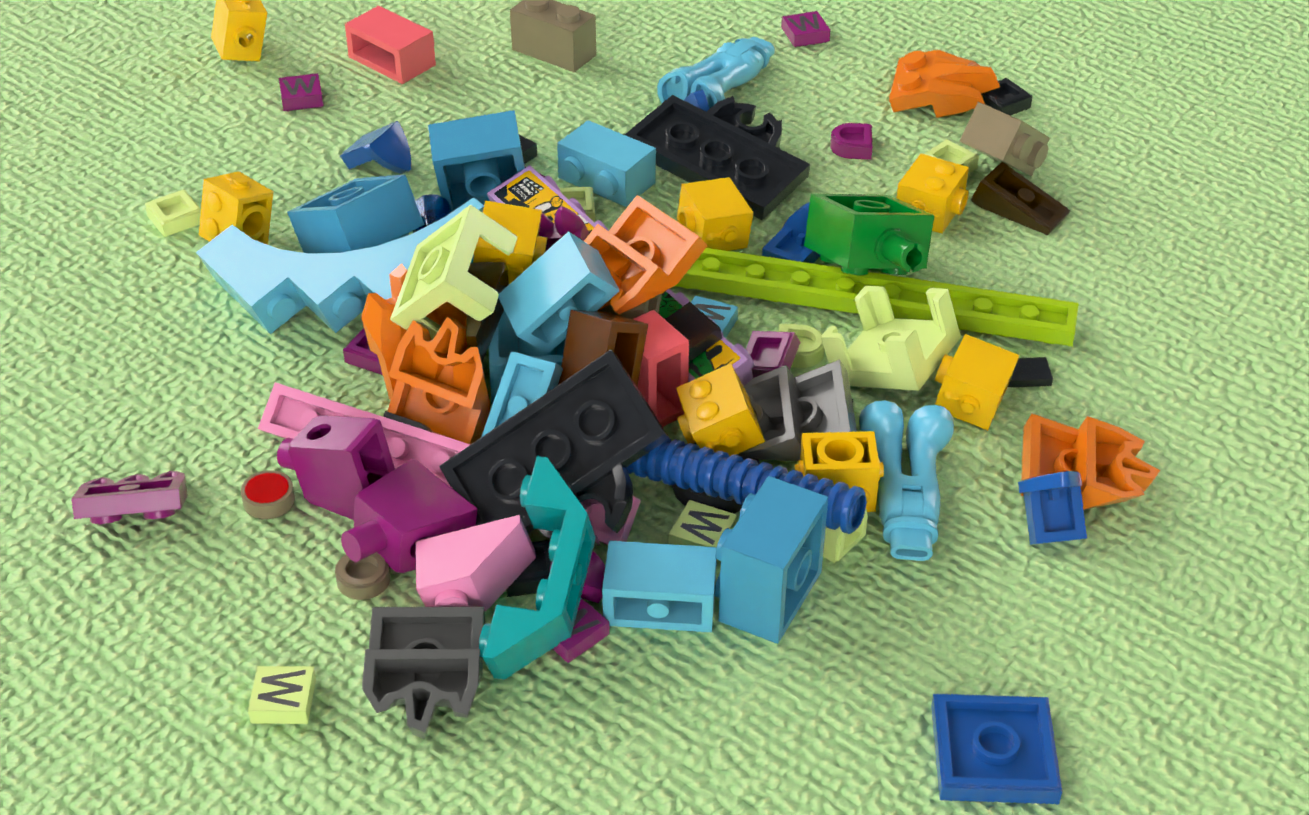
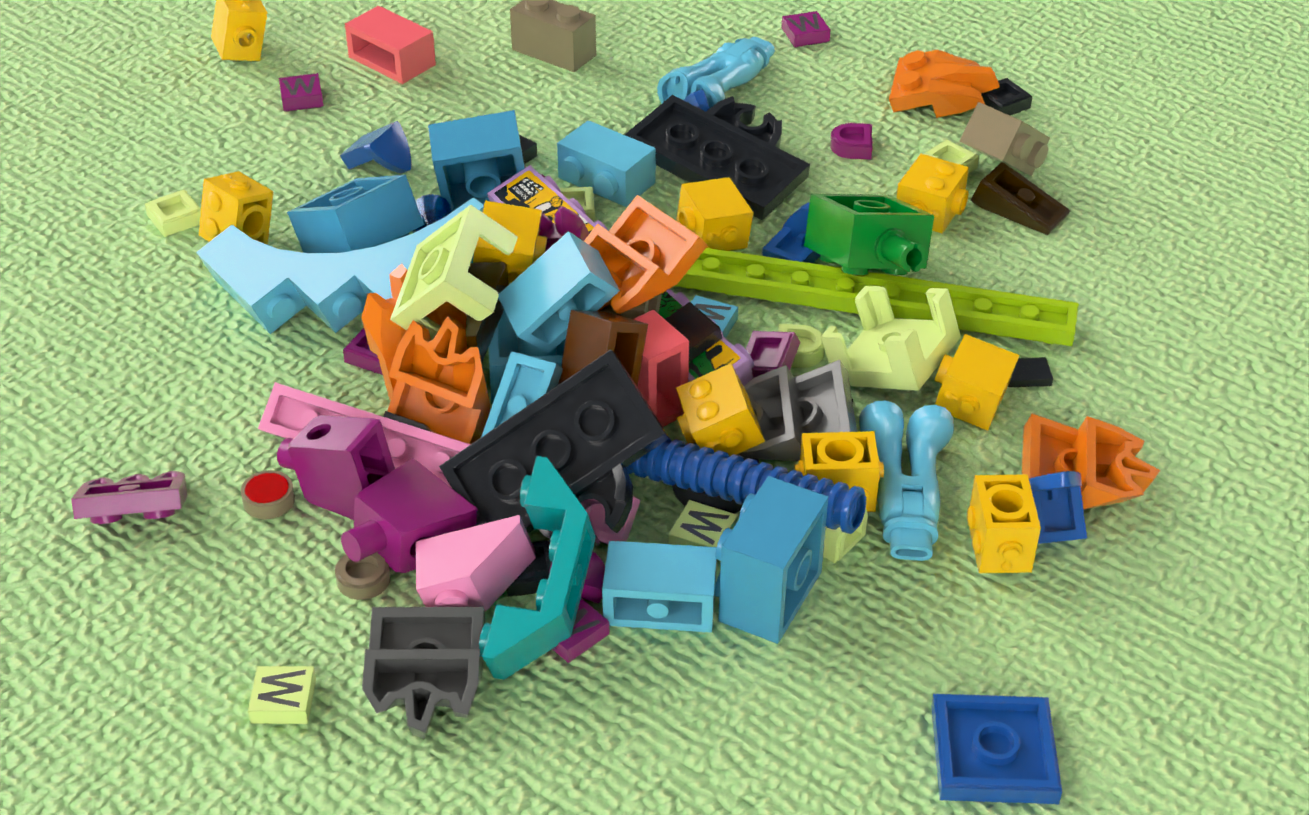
none -> yellow head [967,474,1041,573]

